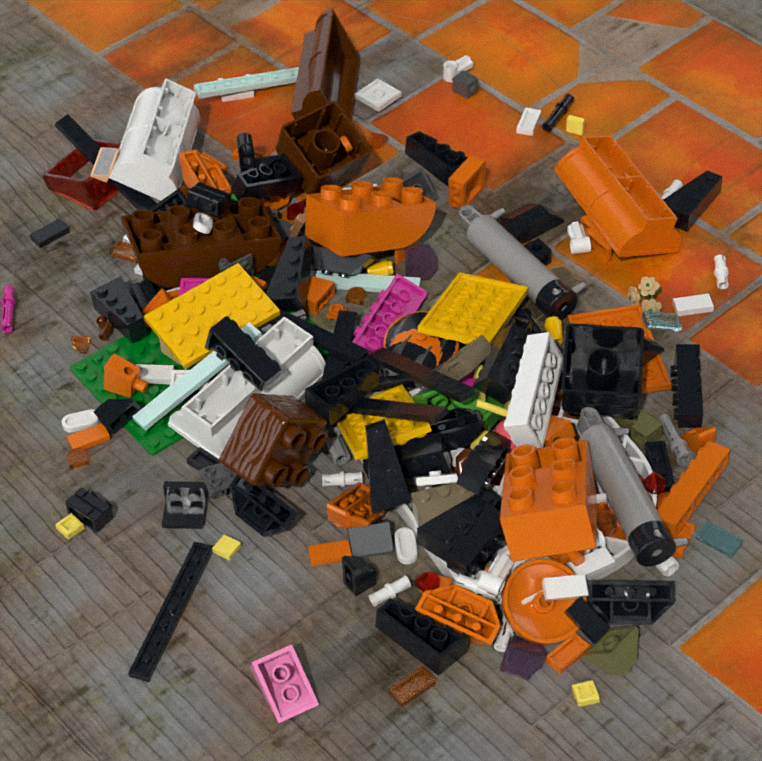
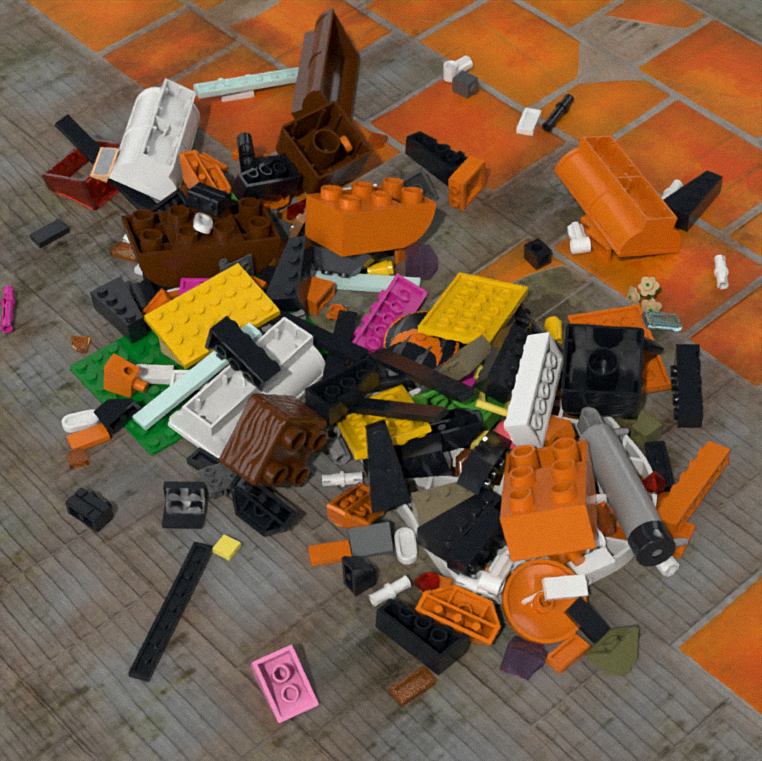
light yellow tile [55,513,85,540] -> none
reddish brown arm [96,315,113,341] -> none
clear orange tile [345,287,366,305] -> none
white plate [355,78,401,112] -> none
white plate [414,471,458,486] -> none
light grey piece [459,205,586,320] -> none
white pin [494,613,514,652] -> none
black wedge [500,203,564,244] -> none
light yellow tile [566,115,585,135] -> none
light yellow tile [572,680,600,707] -> none
black wedge [588,580,675,625] -> none
light grey pin [658,414,694,466] -> none
white tile [672,294,714,317] -> none
orange slope [680,427,716,456] -> none
clear light blue tile [696,521,743,558] -> none

